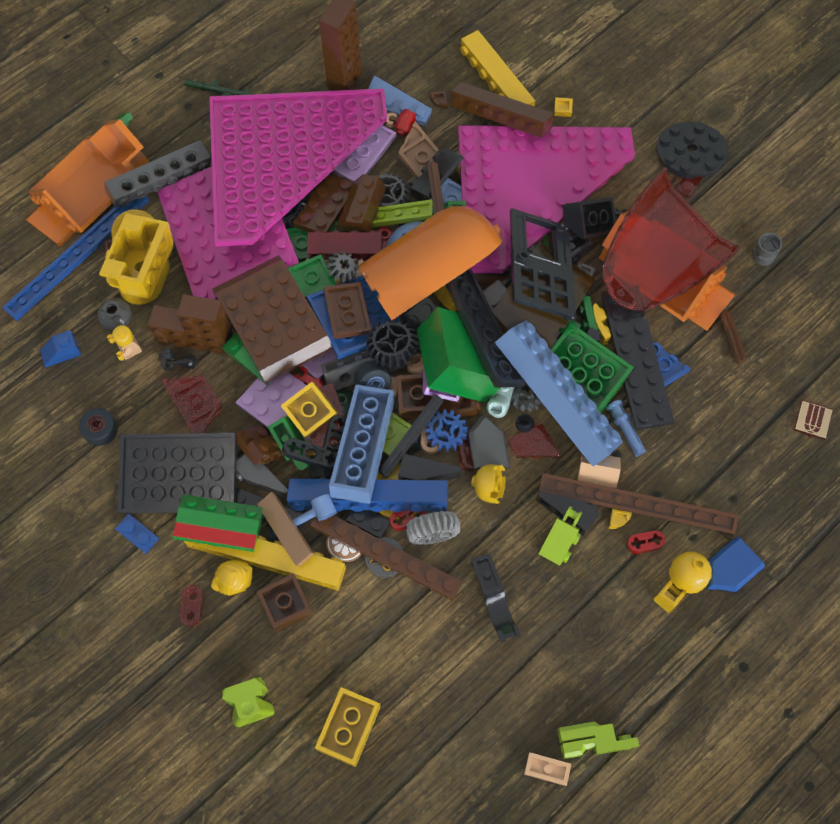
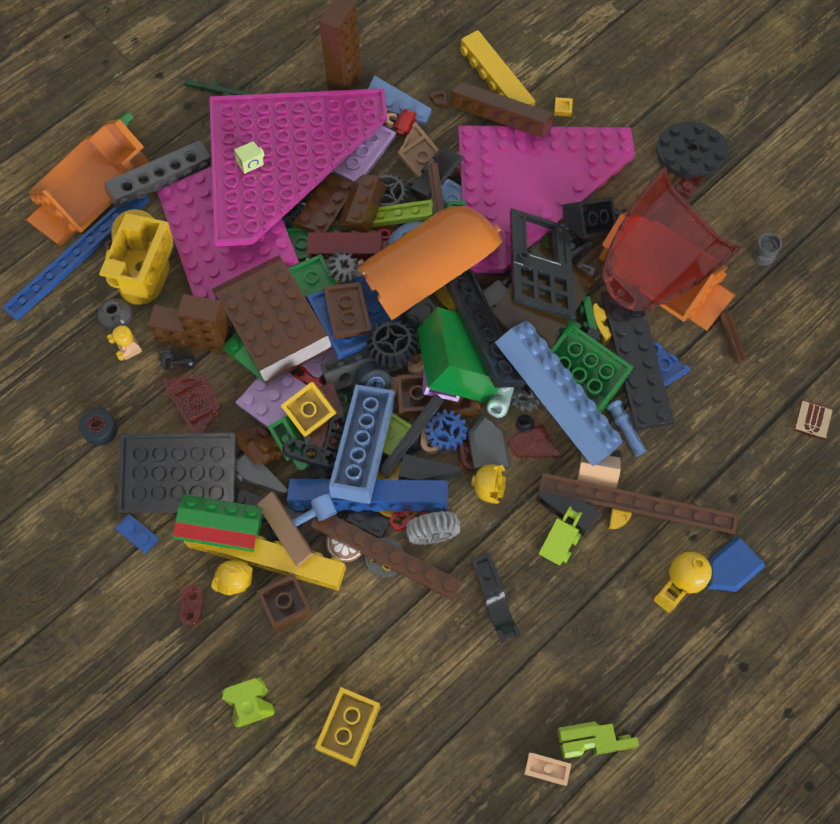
blue slope [40,330,82,368] -> none
red beam [627,531,666,554] -> none
none -> yellowish green brick [234,141,264,174]

